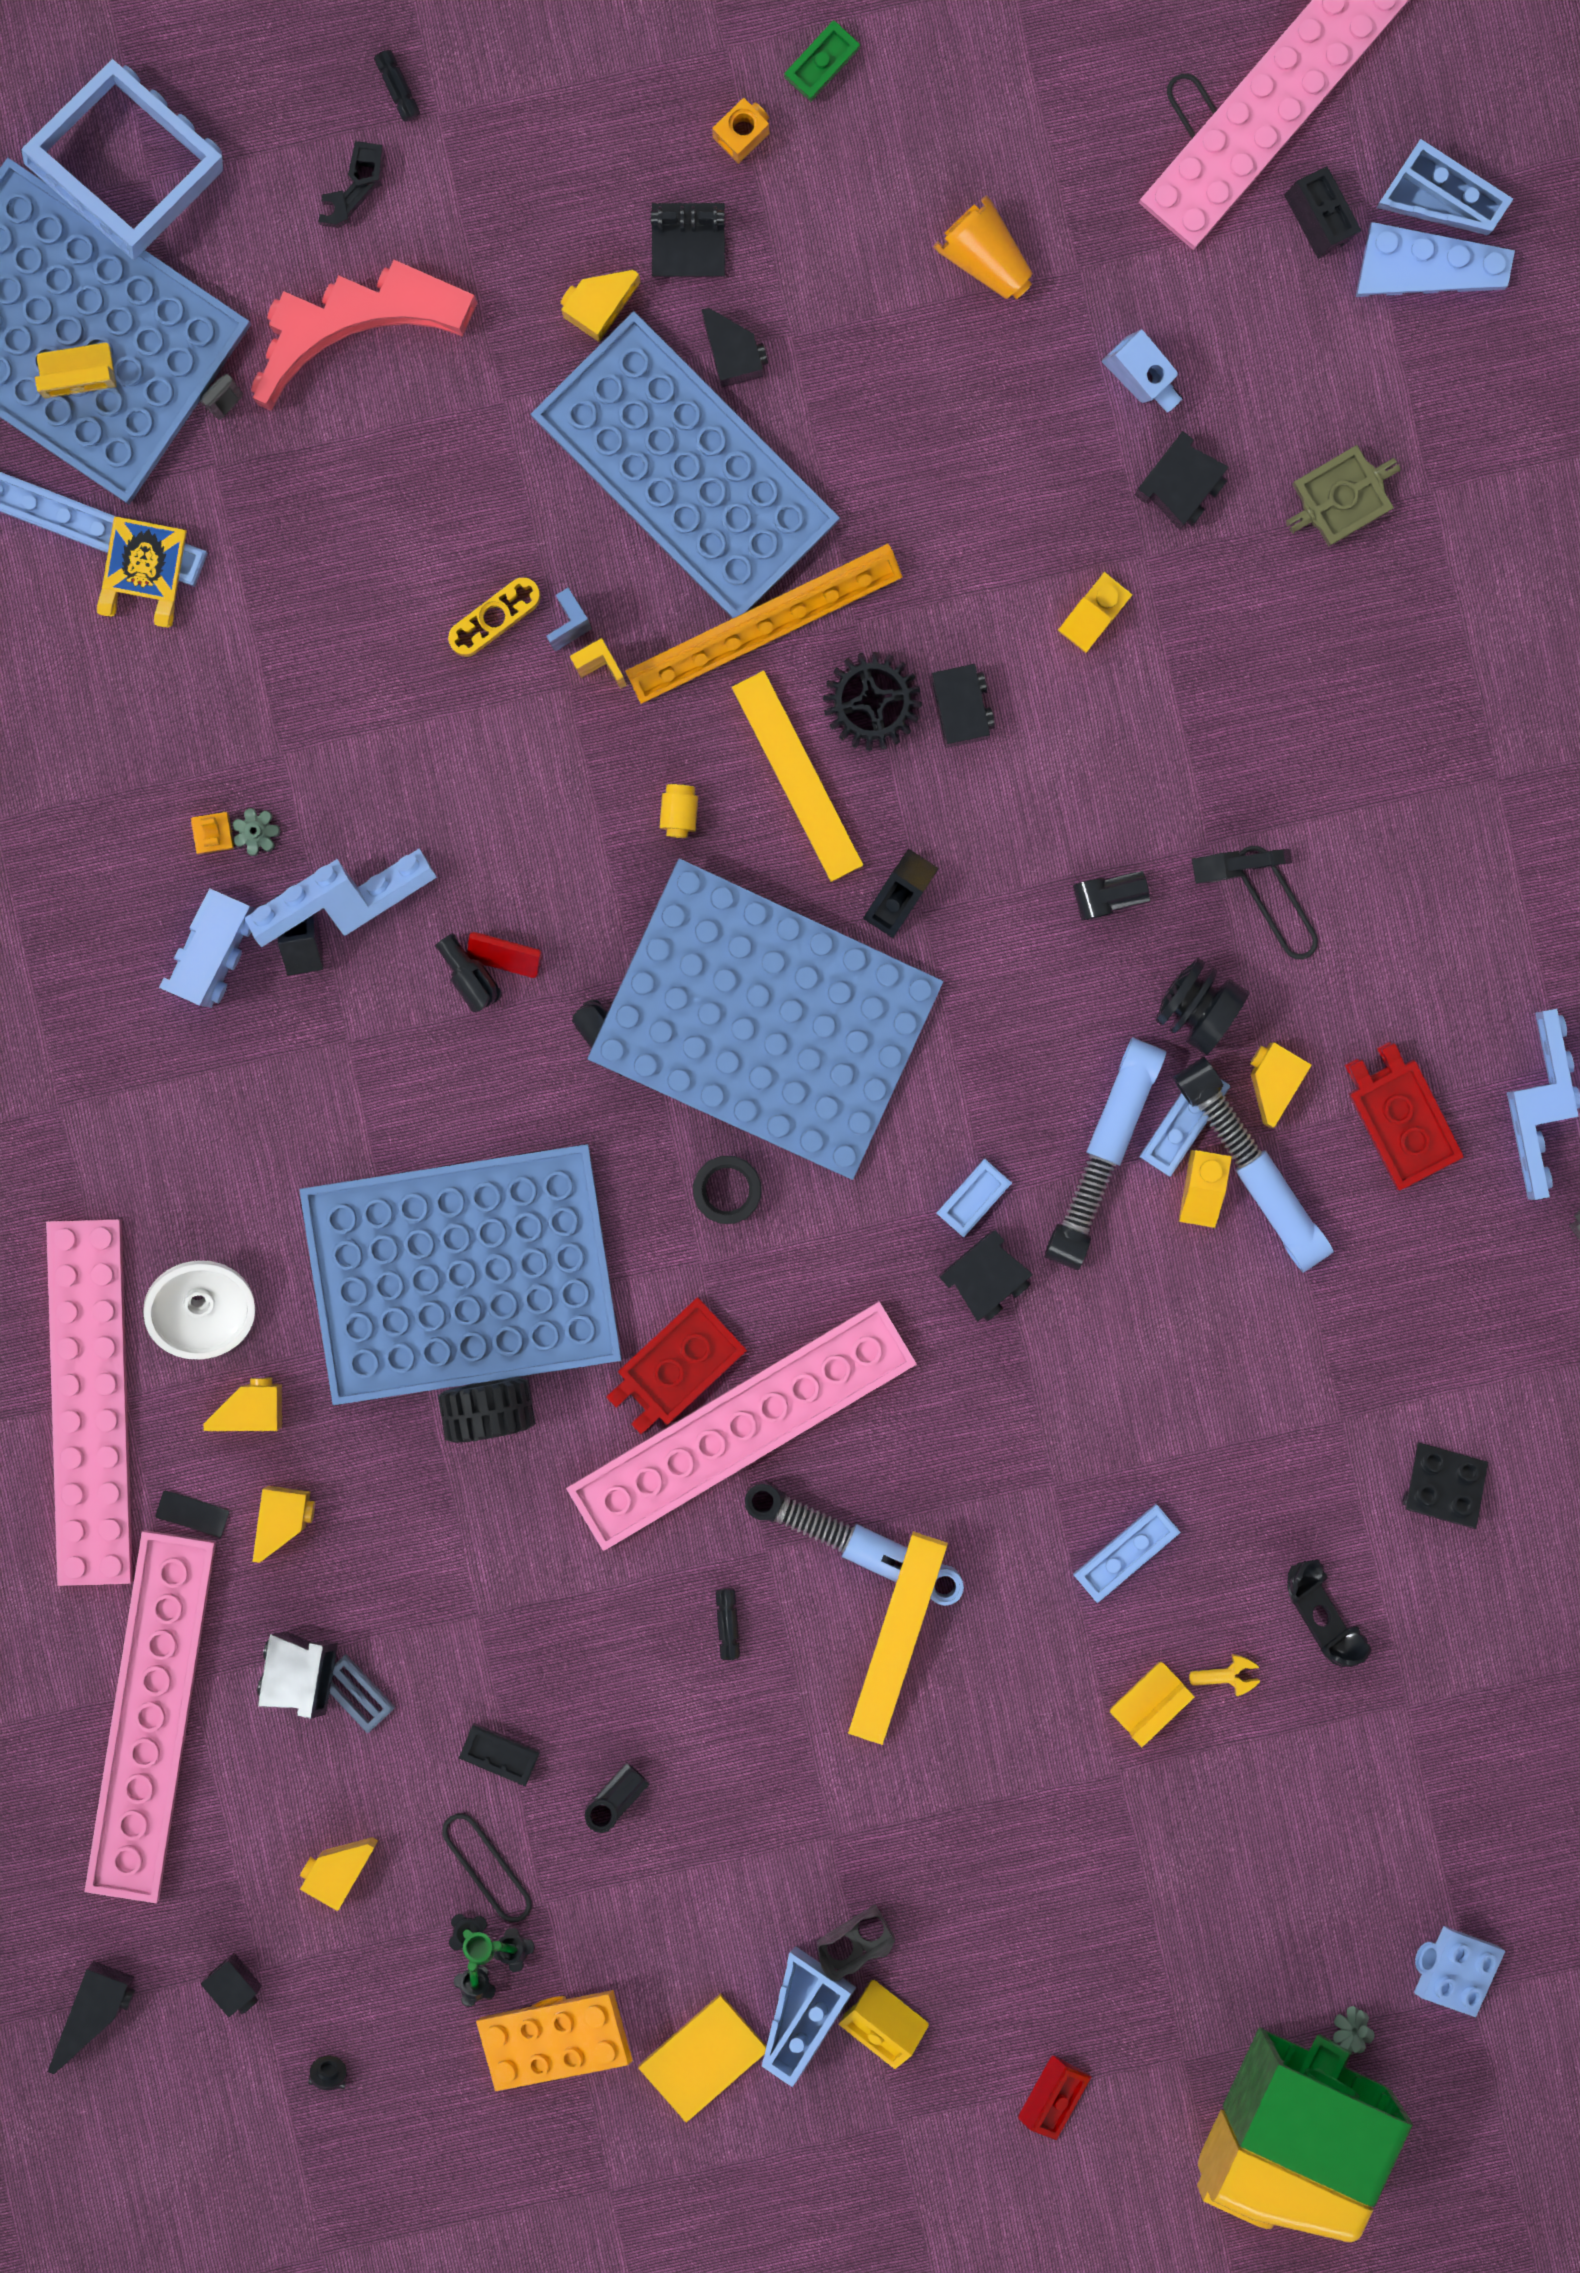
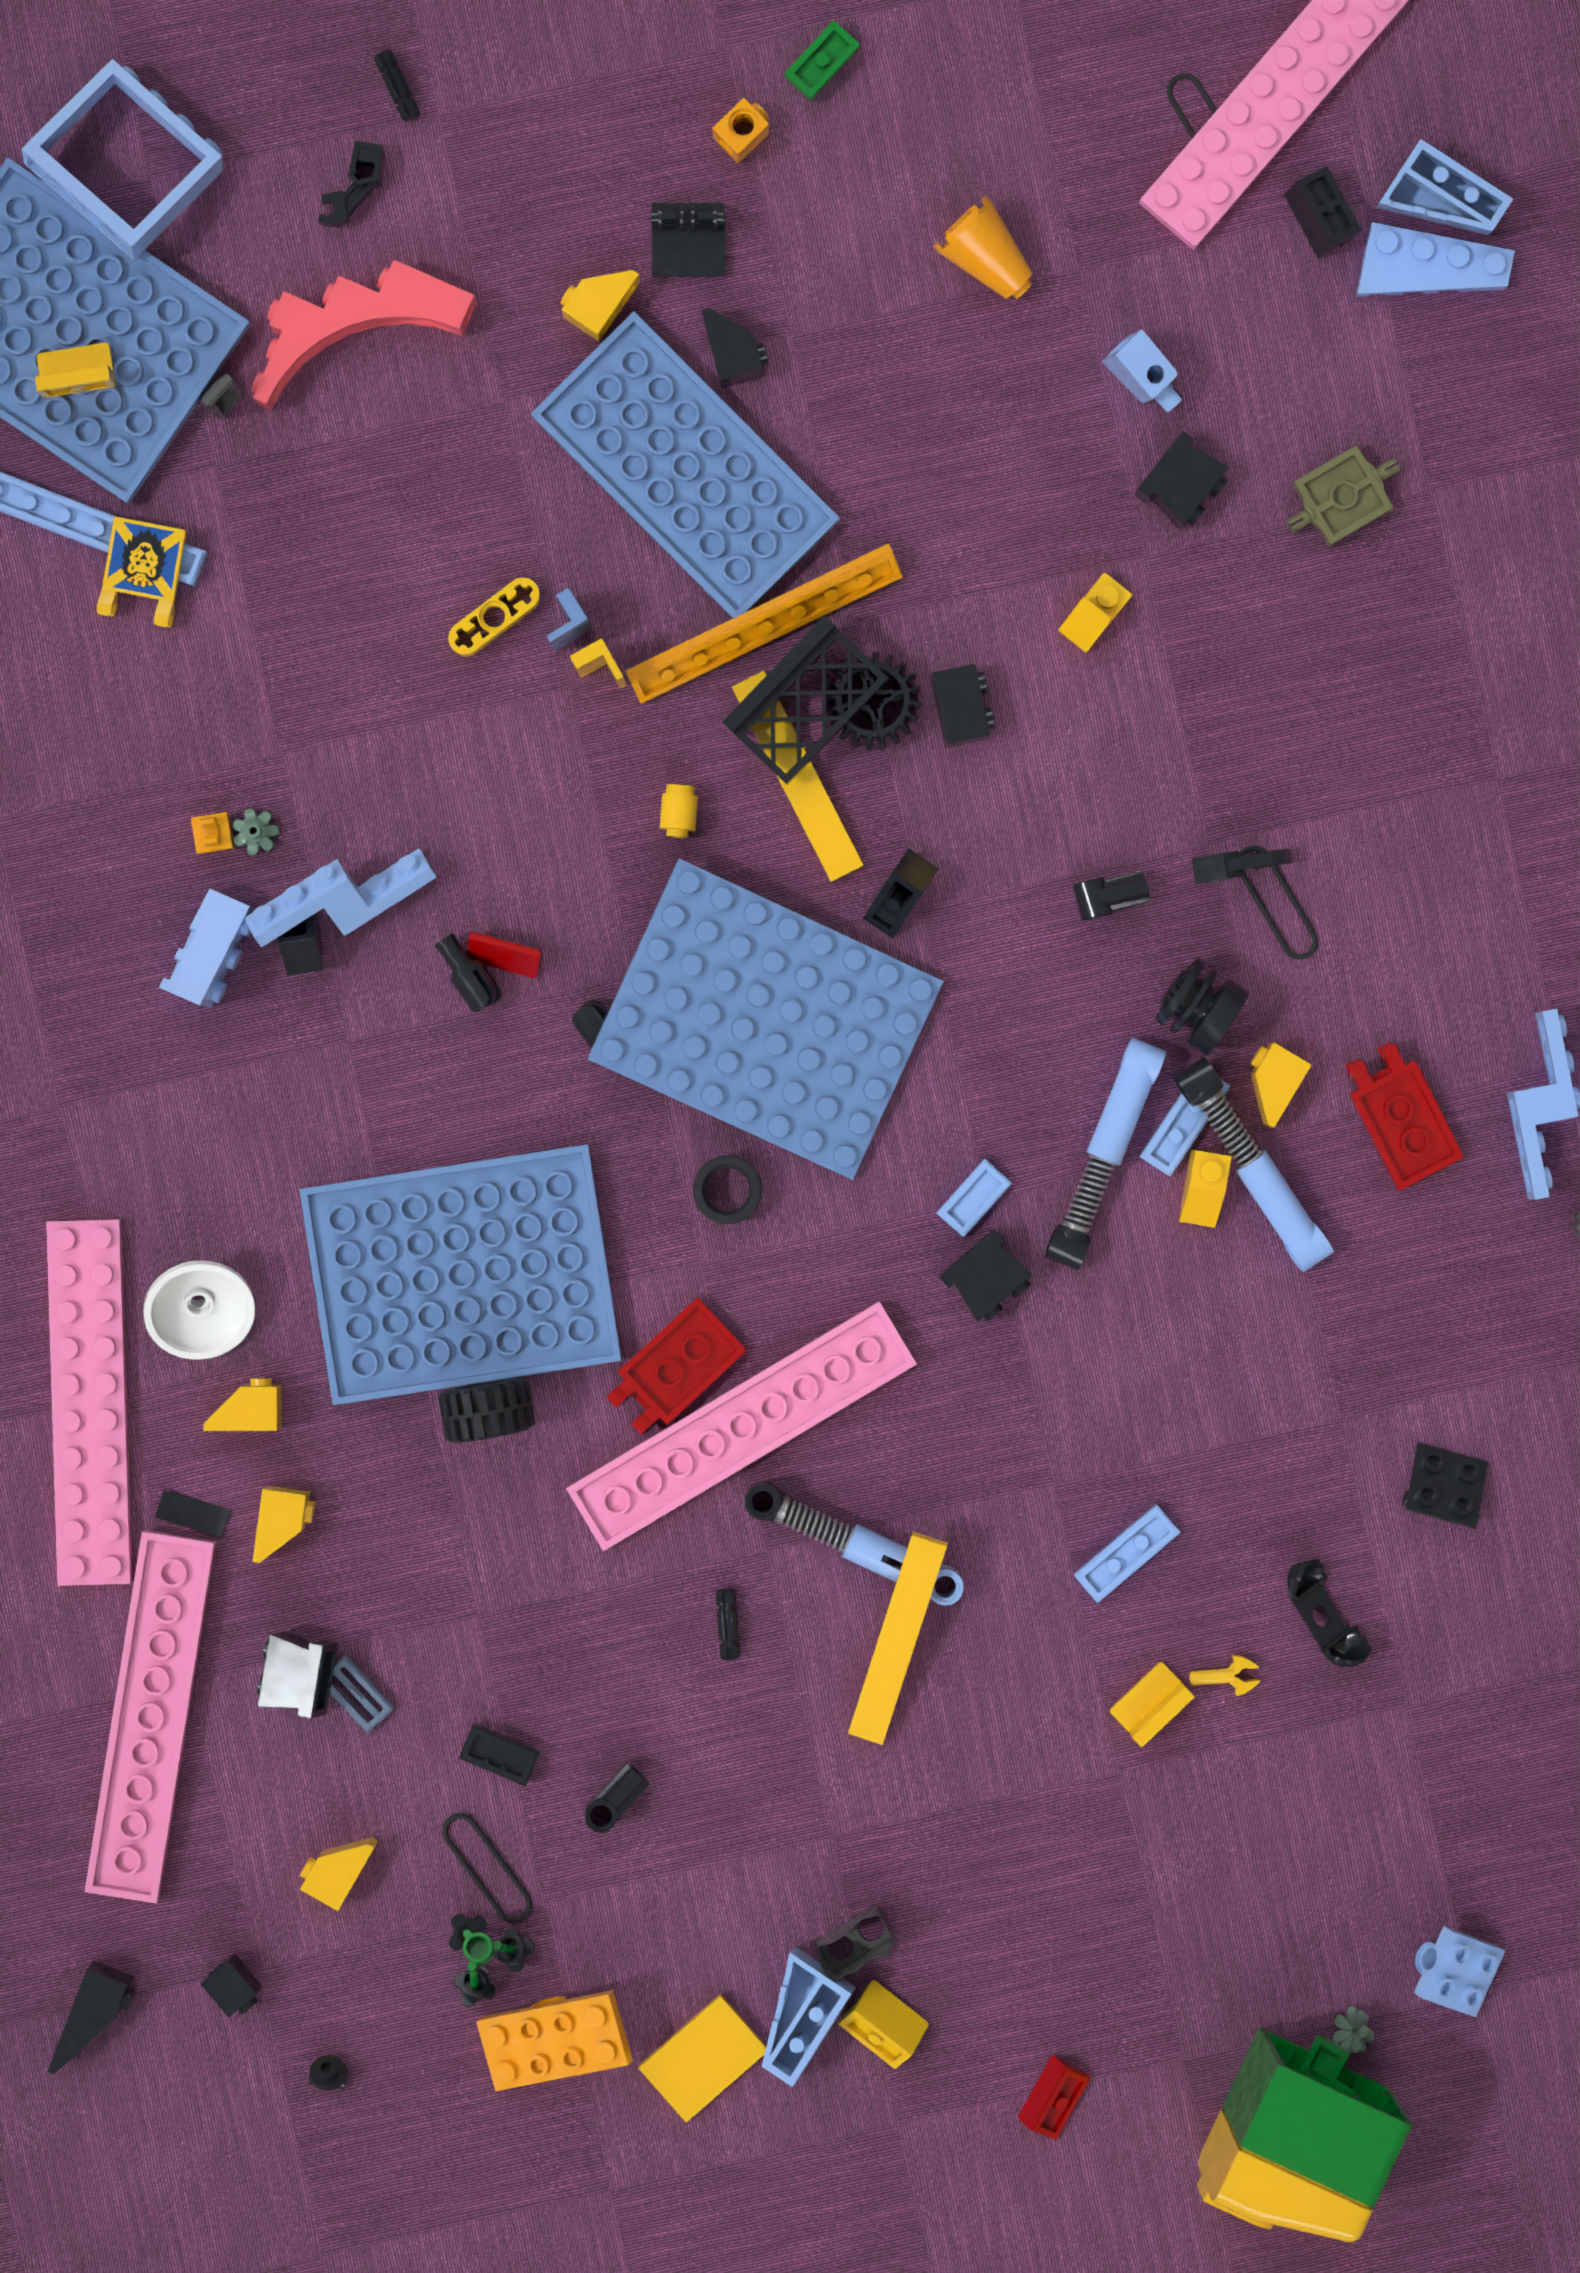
none -> black fence [722,615,889,785]

